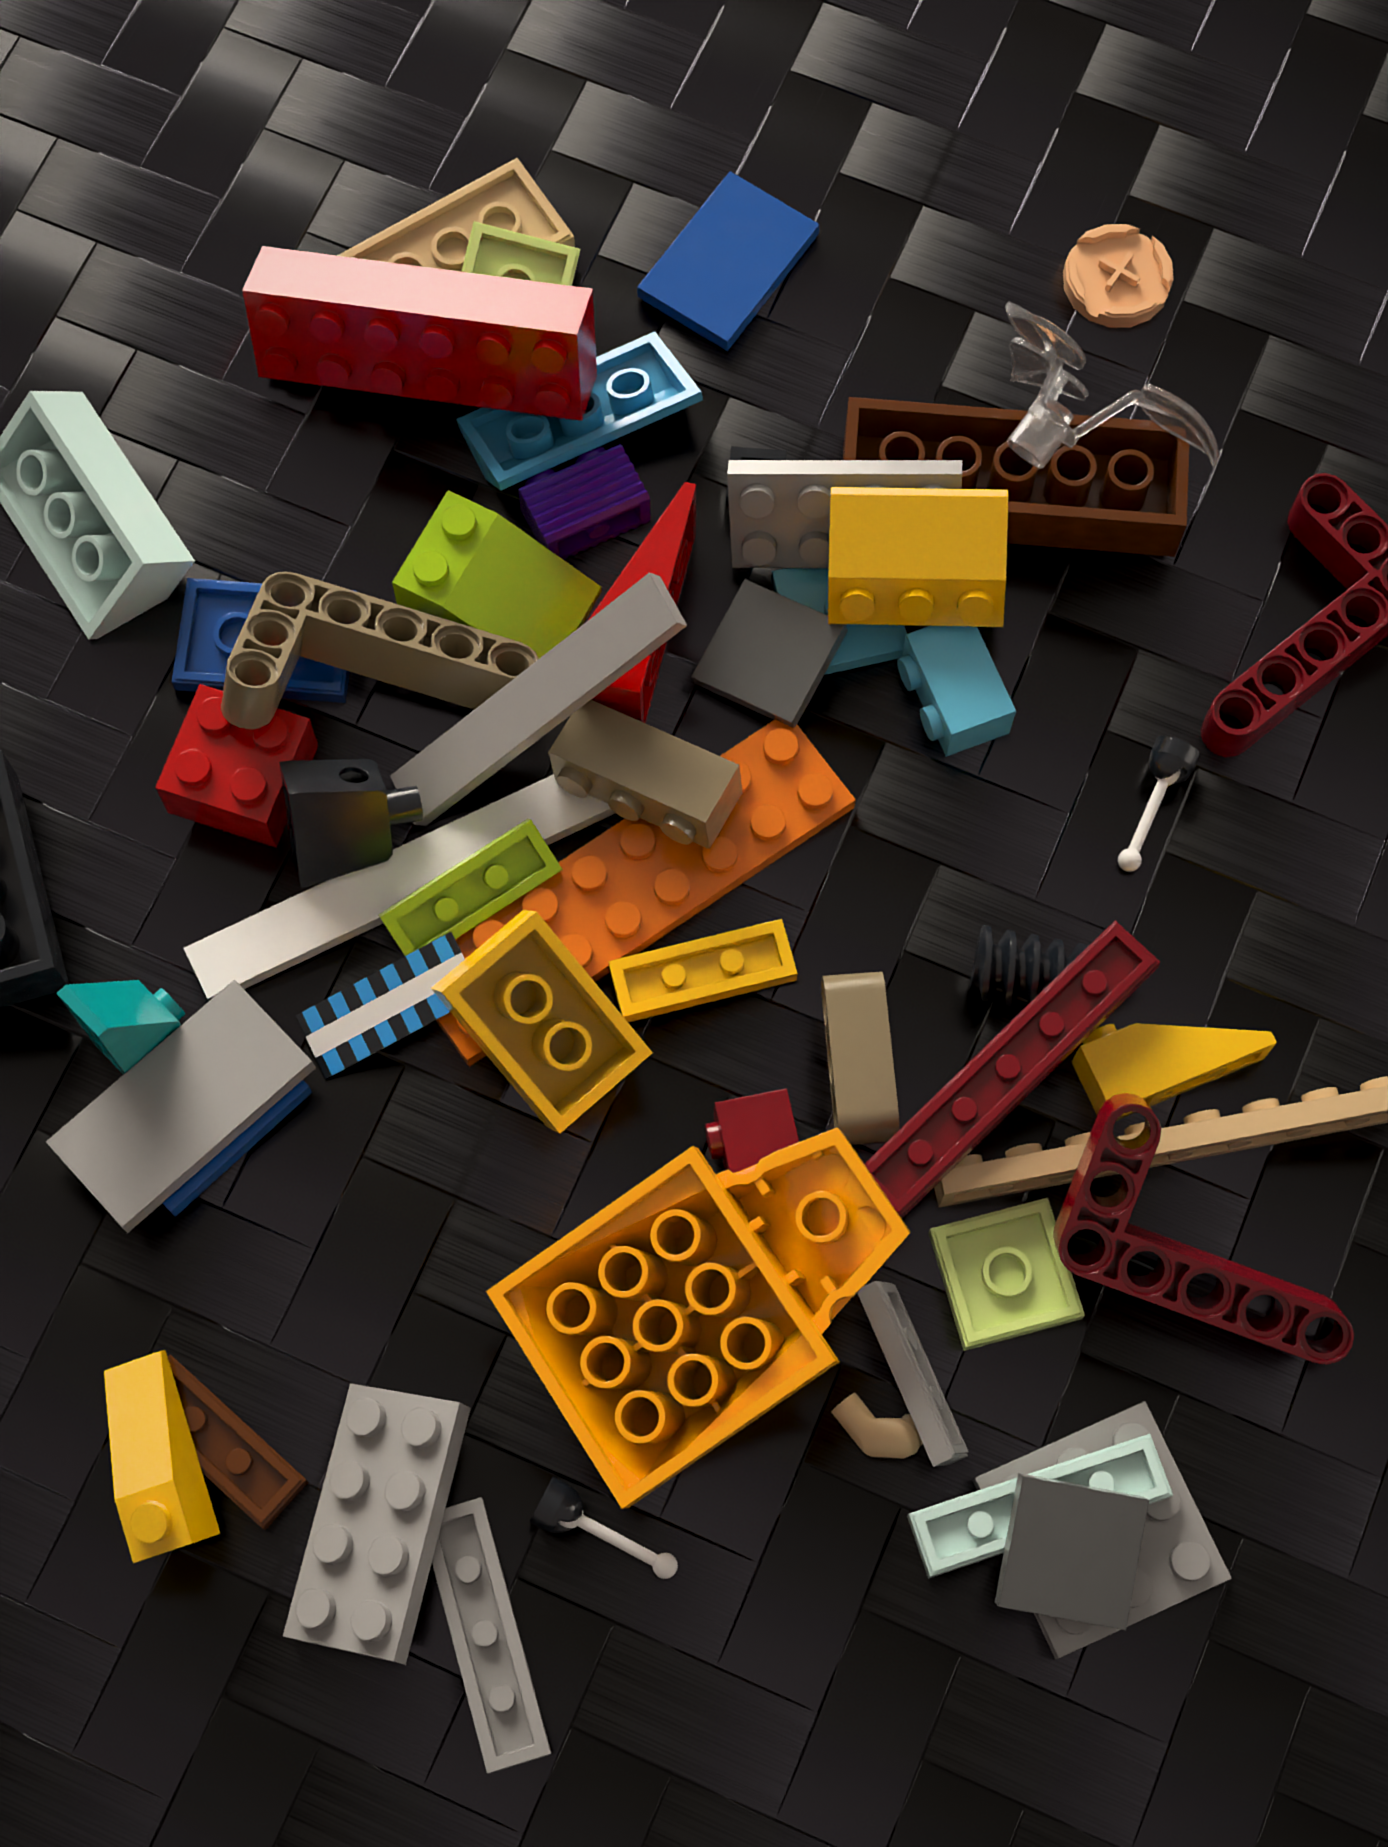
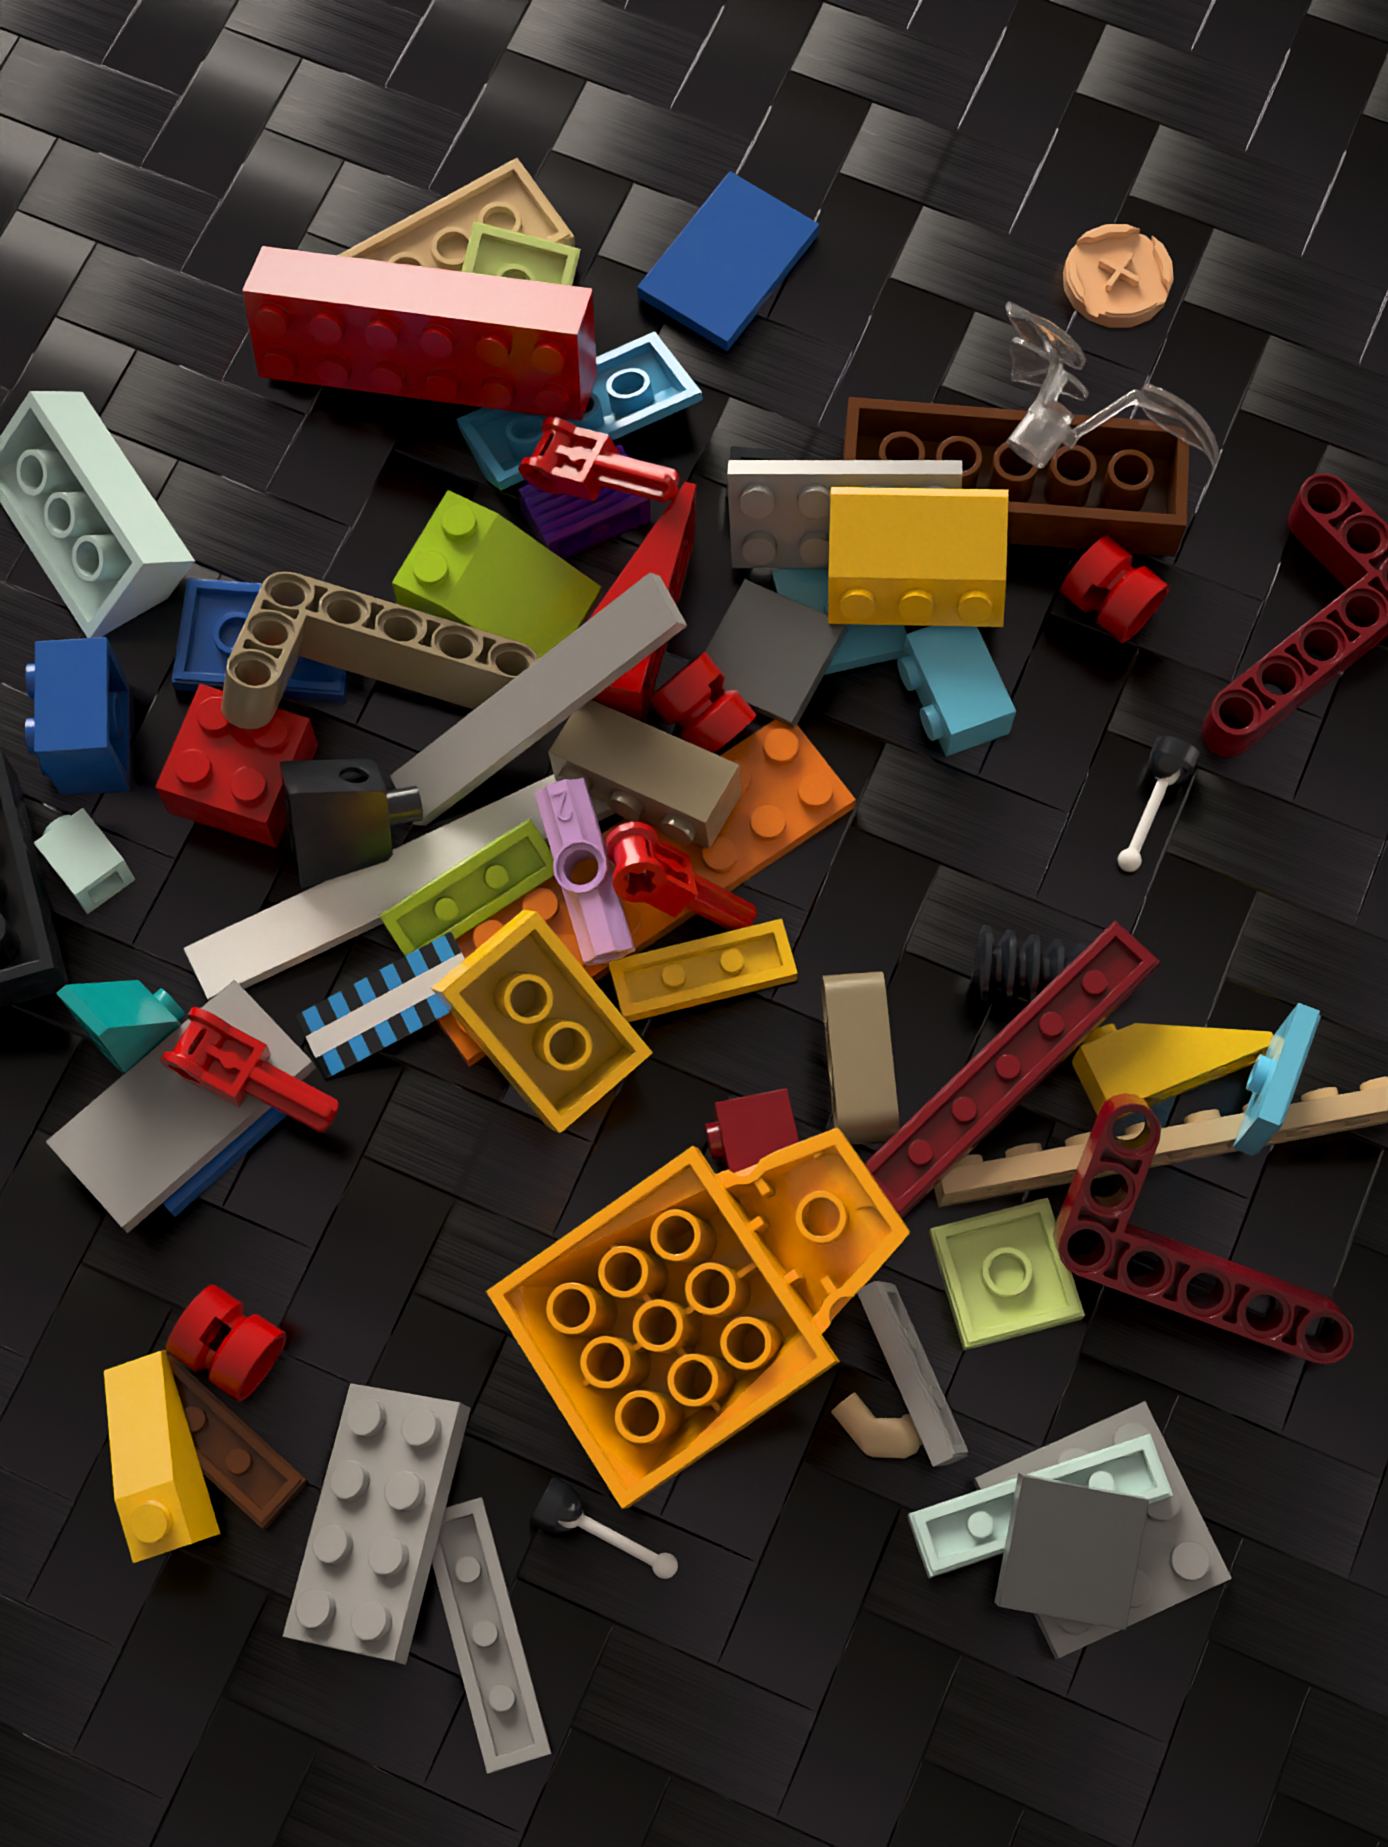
none -> blue brick [25,637,130,796]
none -> light aqua brick [34,808,135,915]
none -> red connector [160,1007,339,1132]
none -> red wheel [166,1284,287,1402]
none -> red connector [518,417,680,503]
none -> lavender piece [535,778,636,966]
none -> red connector [605,822,757,931]
none -> red wheel [647,651,757,753]
none -> red wheel [1060,535,1170,644]
none -> medium azure plate [1233,1003,1321,1156]

